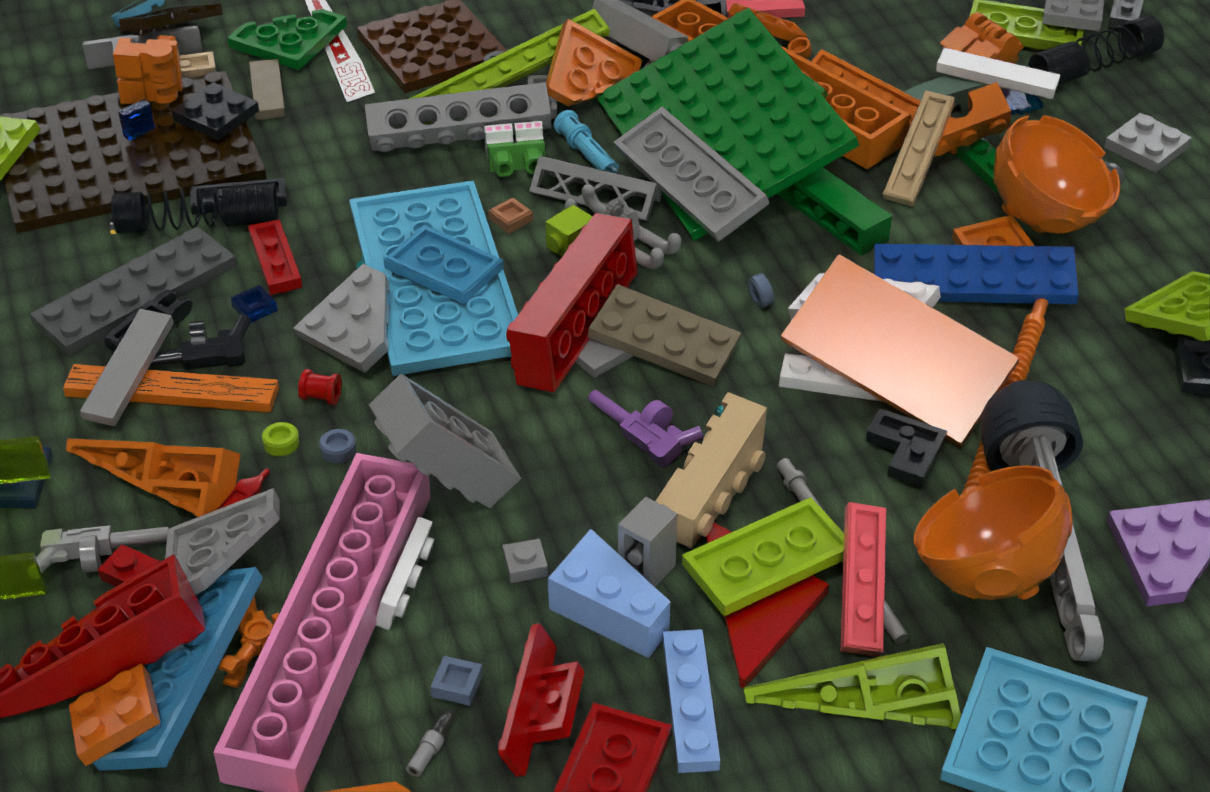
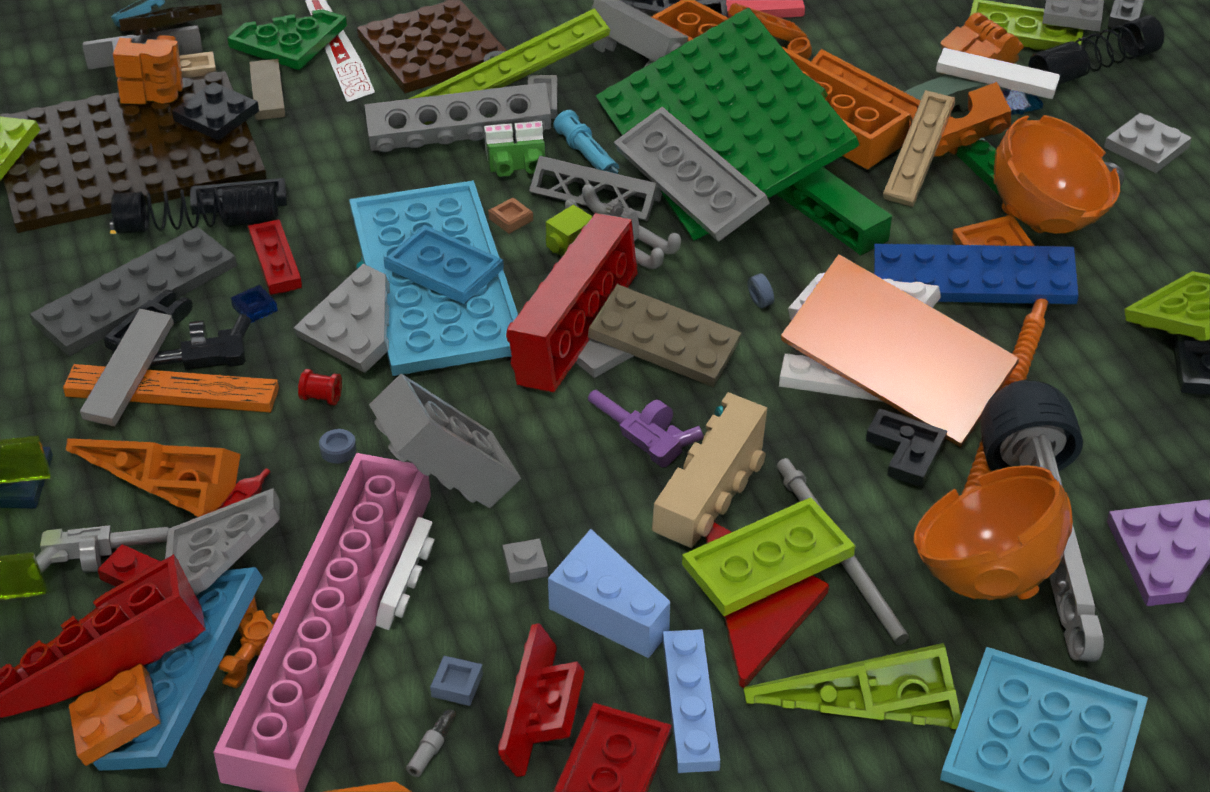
clear blue tile [118,99,155,141] -> none
lime tile [262,422,299,456] -> none
orange plate [546,19,642,106] -> none
light grey brick [618,497,678,587] -> none
coral tile [840,502,886,657] -> none

